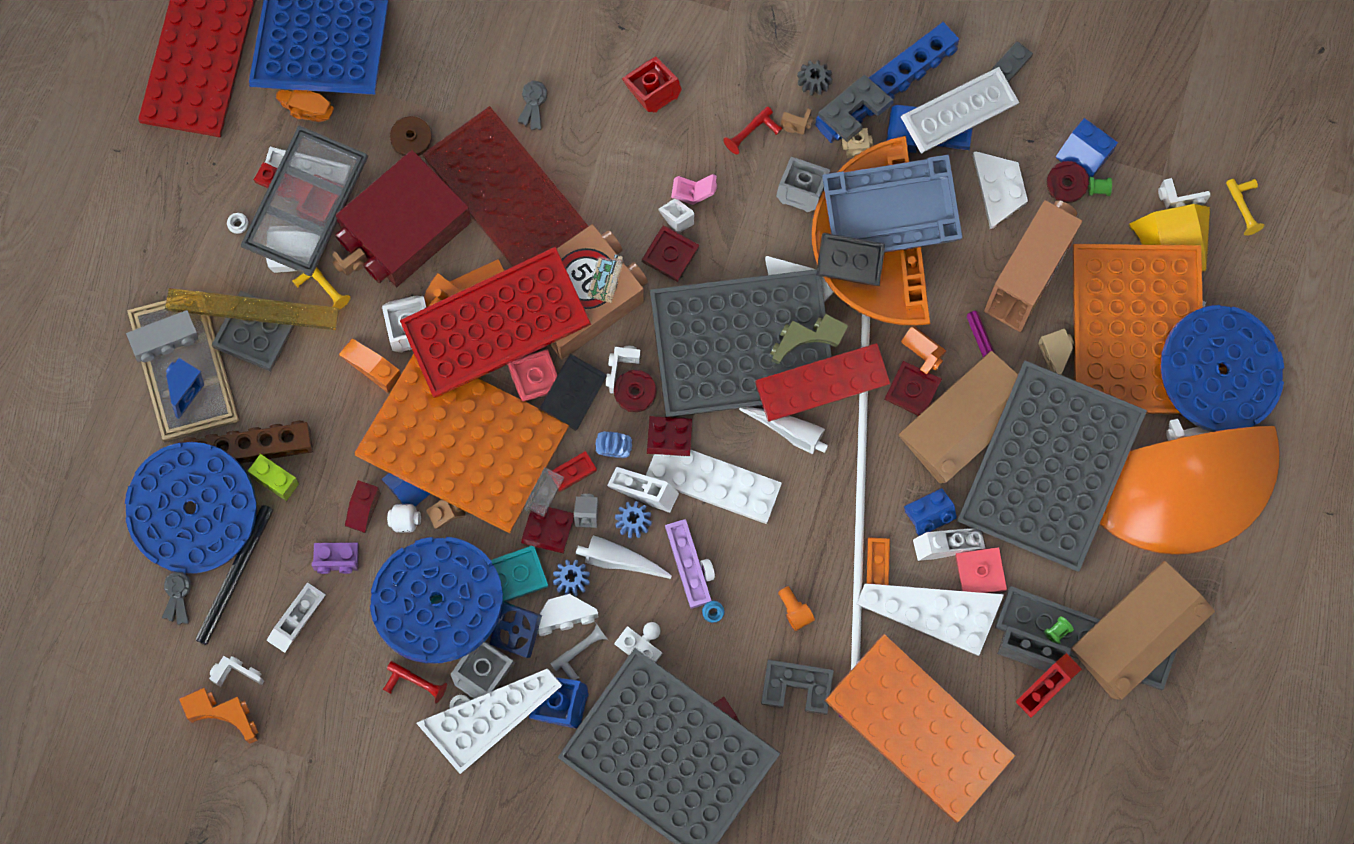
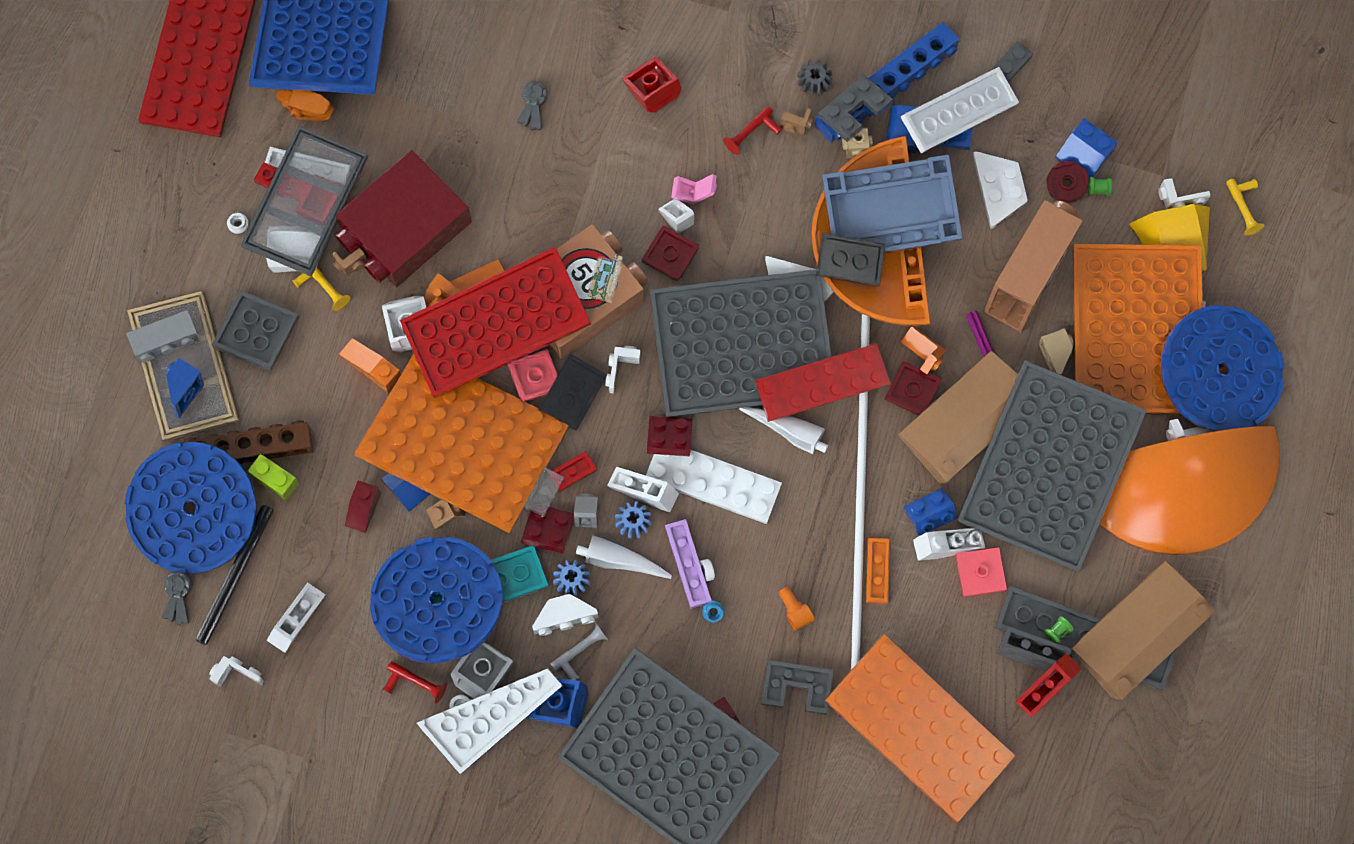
clear yellow tile [165,288,339,330] -> none
orange arch [179,688,259,744] -> none
medium lavender bracket [312,543,359,574] -> none
white head [387,504,421,532] -> none
reddish brown plate [390,116,432,156] -> none
clear red plate [423,106,589,267] -> none
dark blue piece [490,602,542,658] -> none
medium blue gear [595,431,632,458] -> none
dark red plate [614,369,657,413] -> none
white plate [614,622,663,662] -> none
olive arch [770,314,848,365] -> none
light grey slope [776,157,830,212] -> none
white wing [856,584,1003,656] -> none

